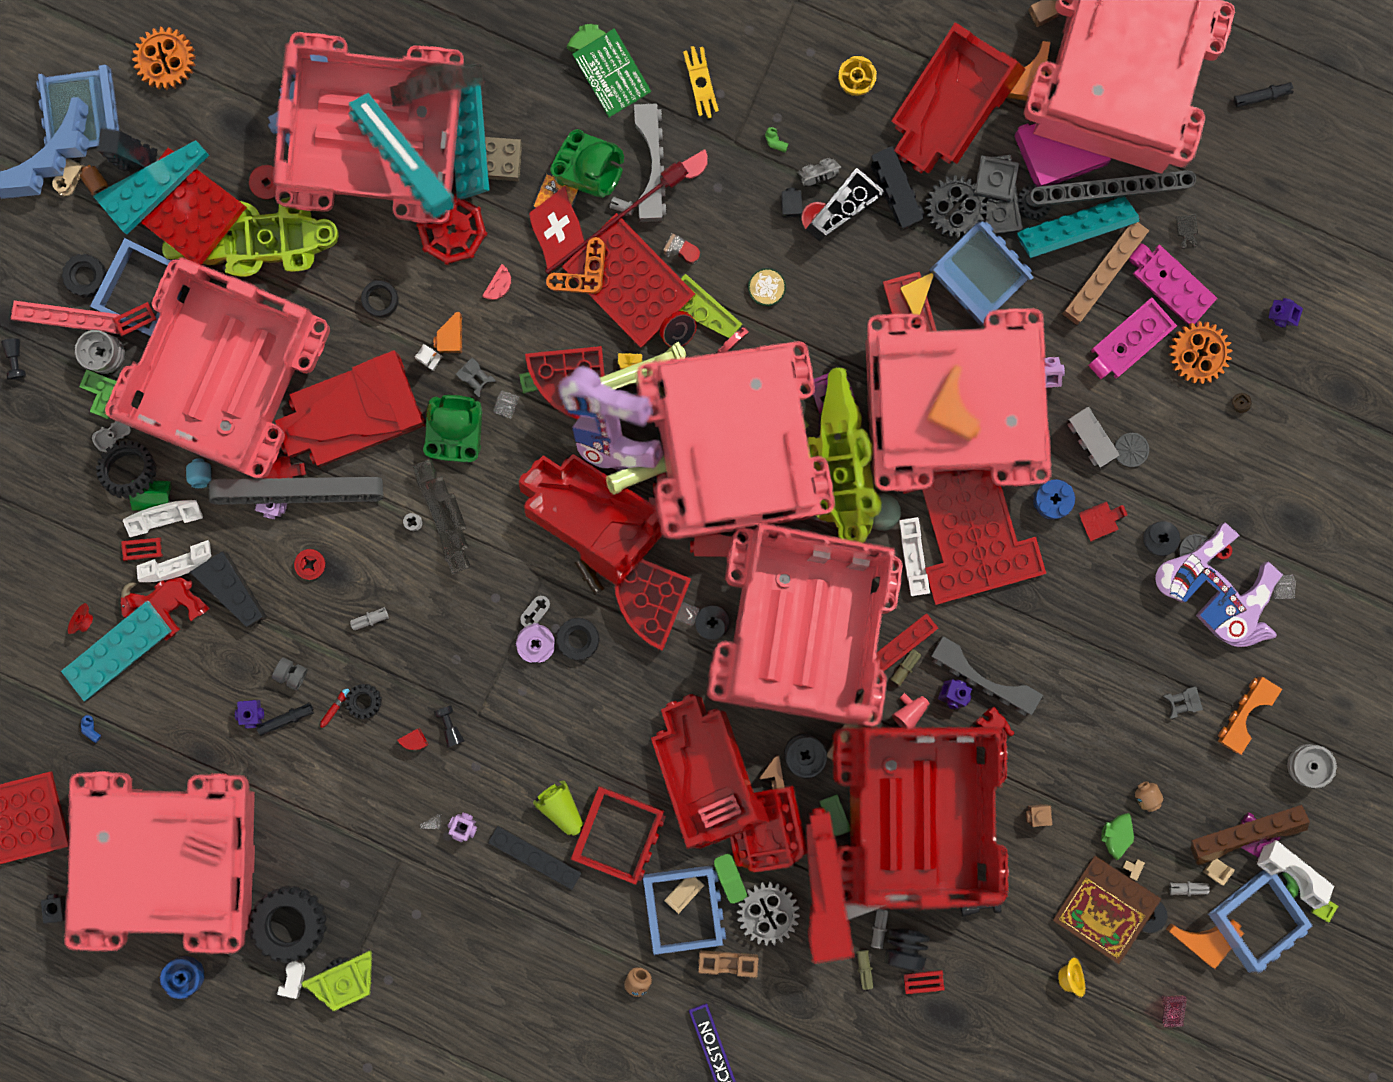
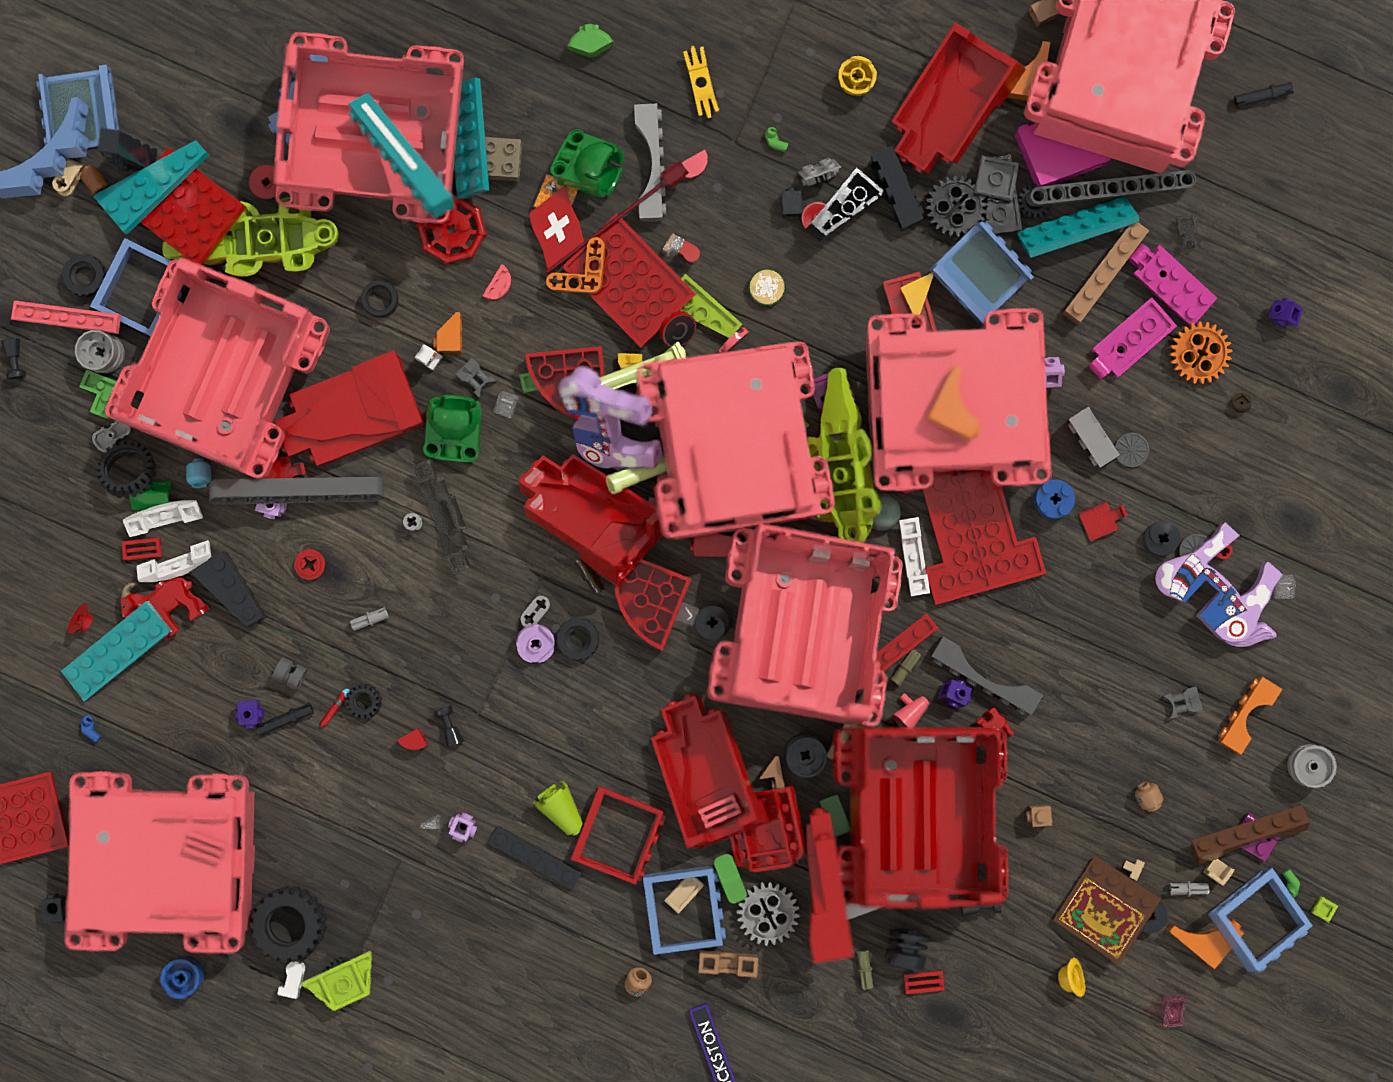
red tile [112,302,157,337] -> none
orange gear [132,27,196,90] -> none
clear smoke piece [390,63,484,107] -> none
green sticker [572,28,651,117] -> none
light grey pin [610,197,635,216] -> none
light grey axle [871,909,888,949] -> none
bright green piece [1101,813,1134,860] -> none
white arch [1257,841,1334,909] -> none

